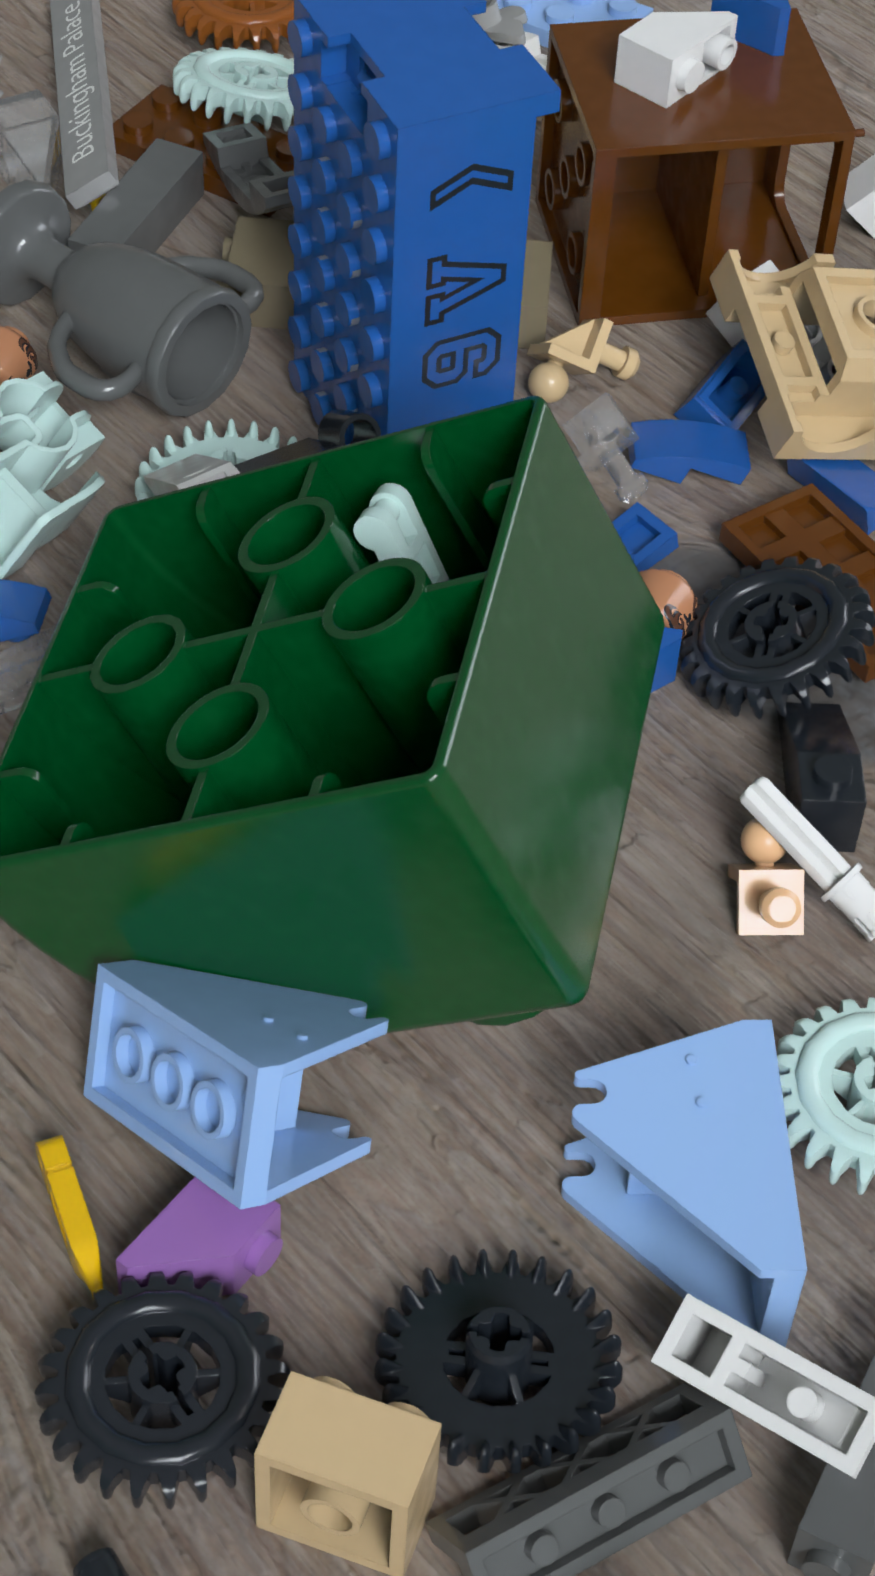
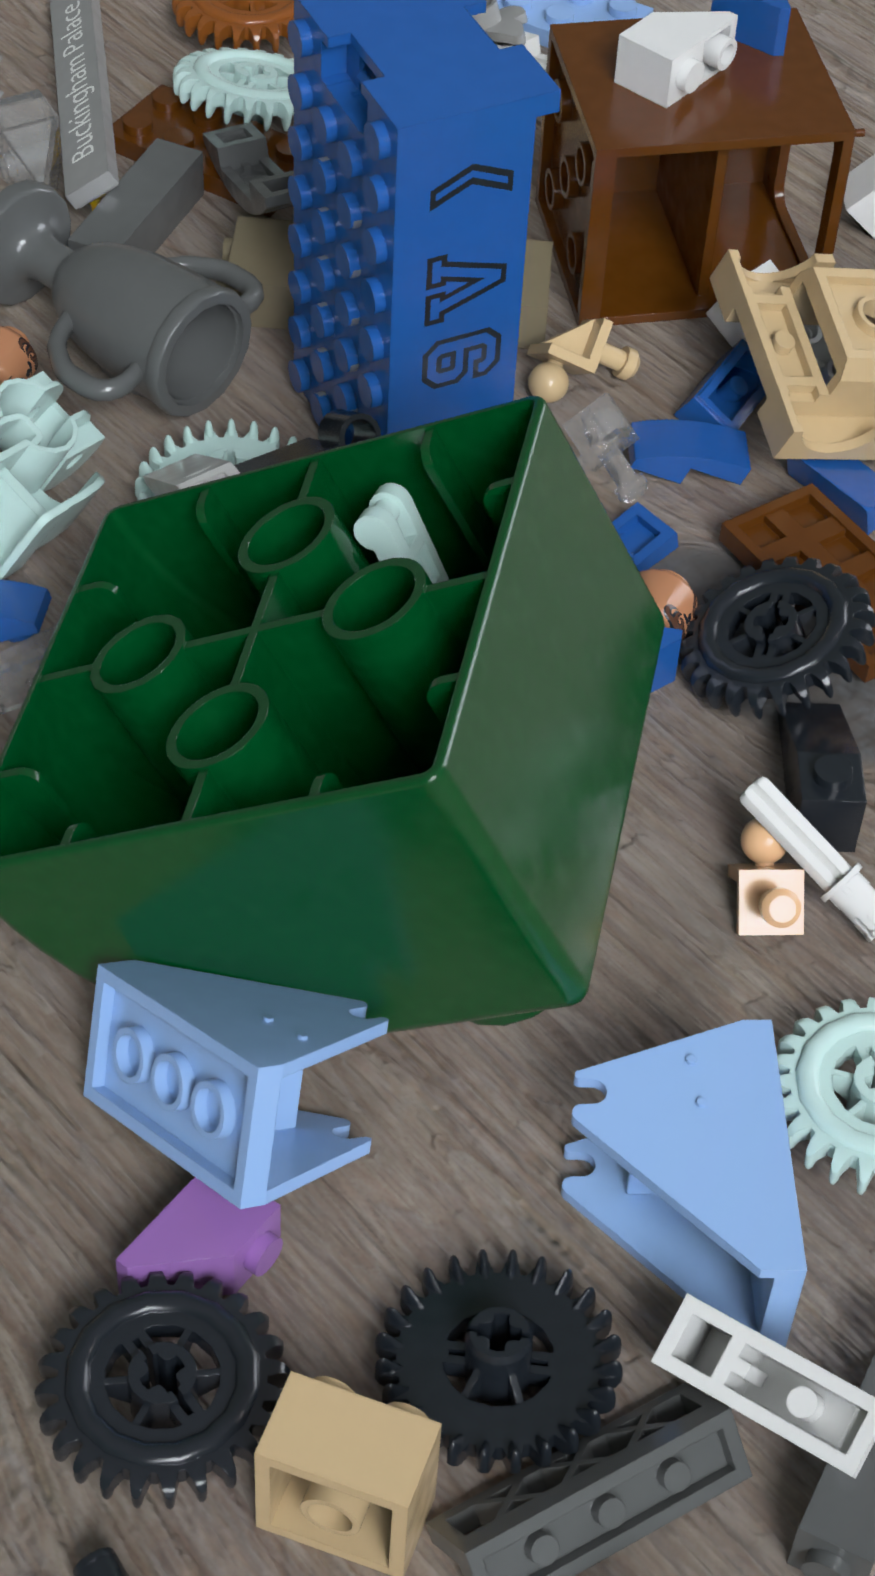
yellow piece [35,1135,103,1300] -> none

